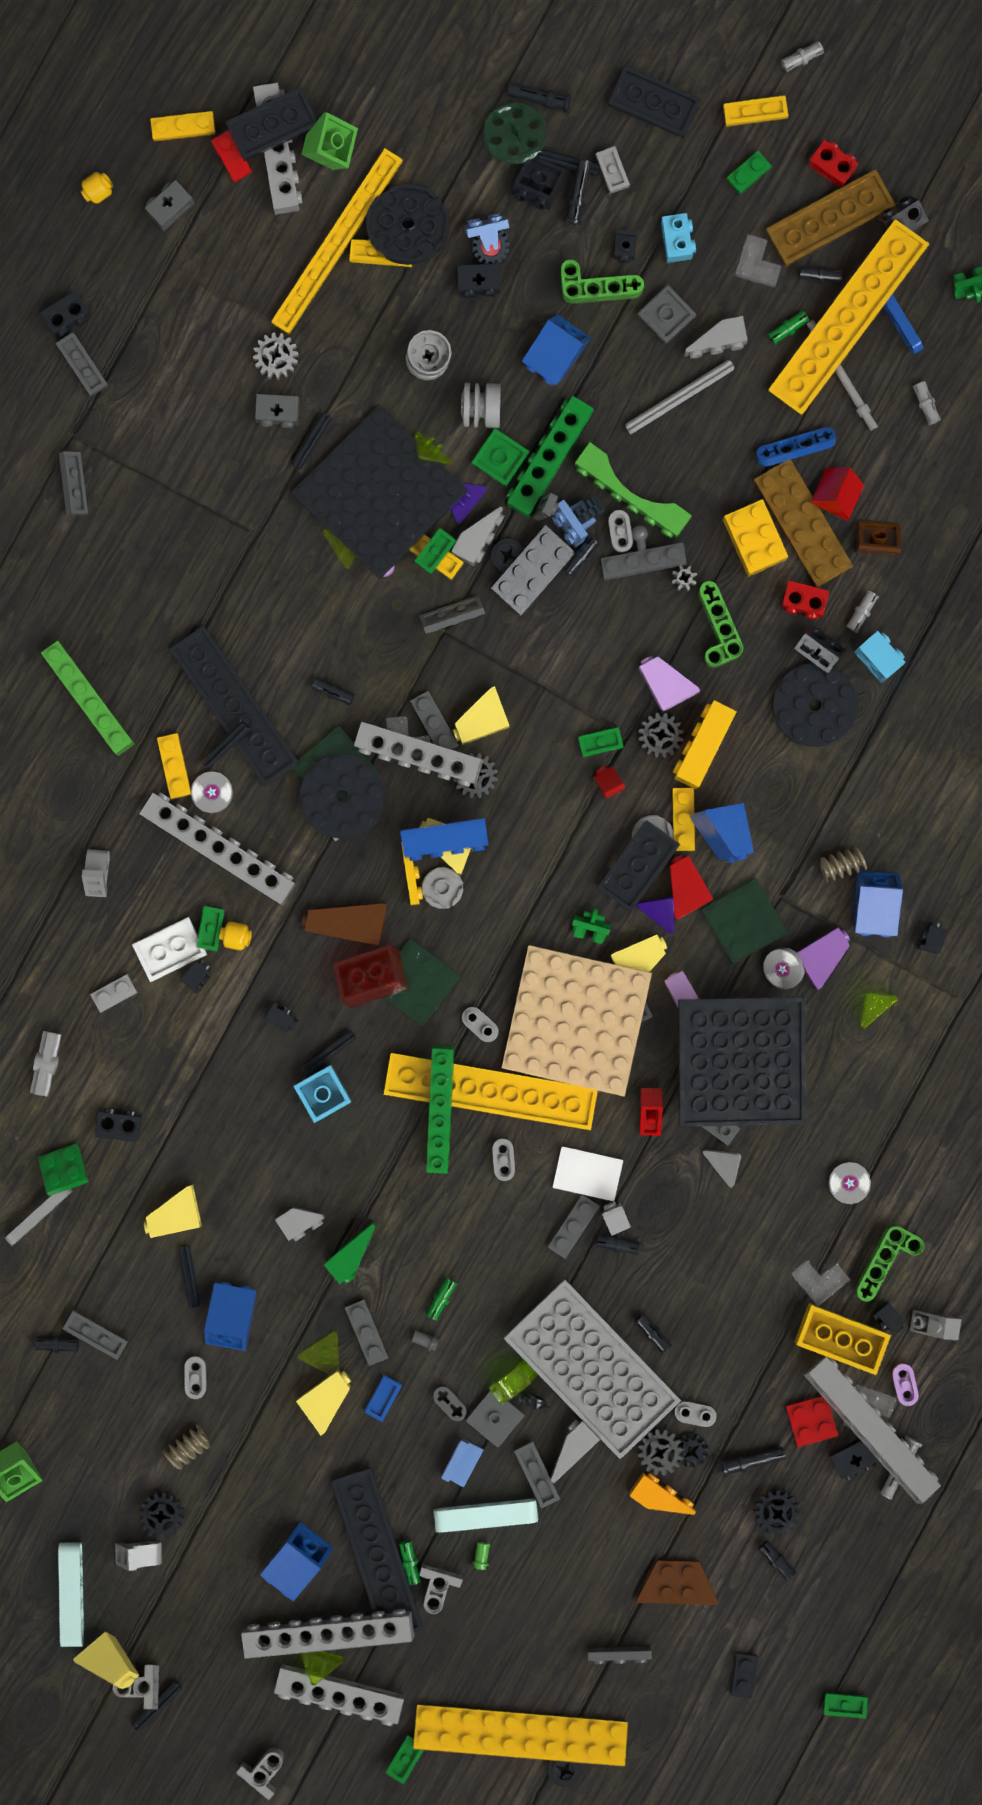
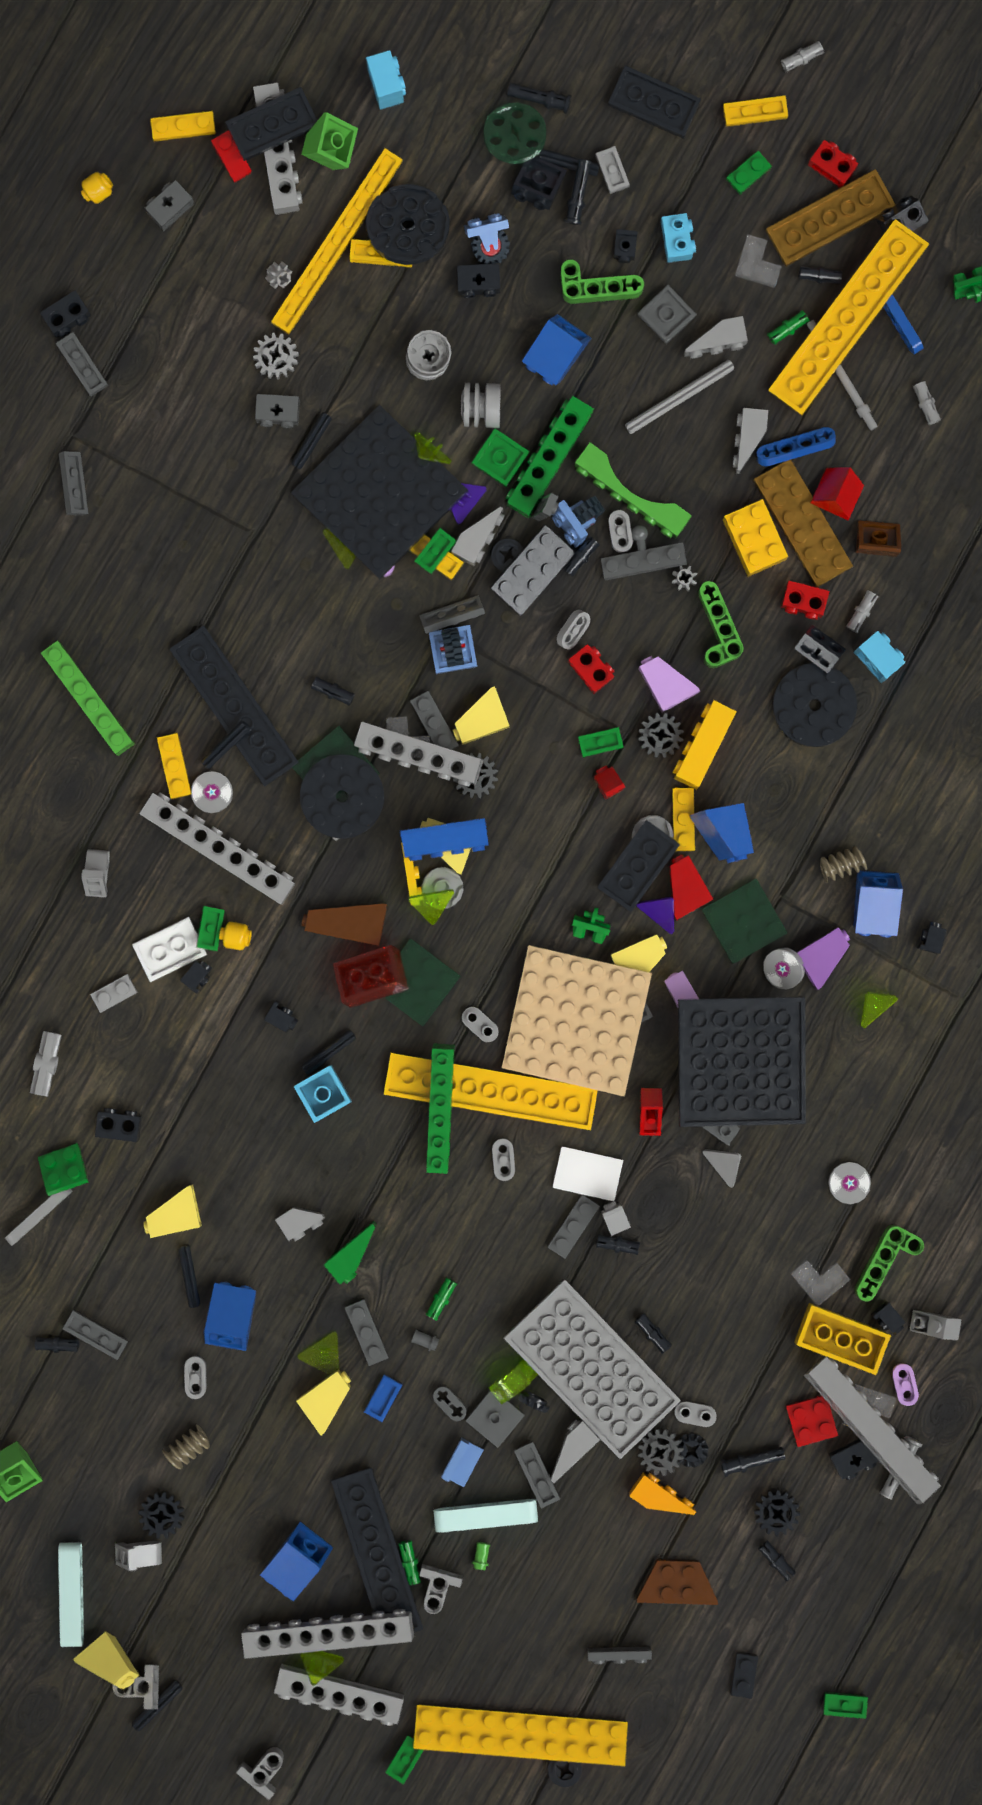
none -> light grey gear [265,262,292,289]
none -> medium azure brick [366,50,406,110]
none -> clear neon green piece [408,889,454,925]
none -> medium blue plate [429,625,477,674]
none -> light grey plate [557,610,590,649]
none -> red brick [568,644,614,694]
none -> light grey slope [733,408,768,474]

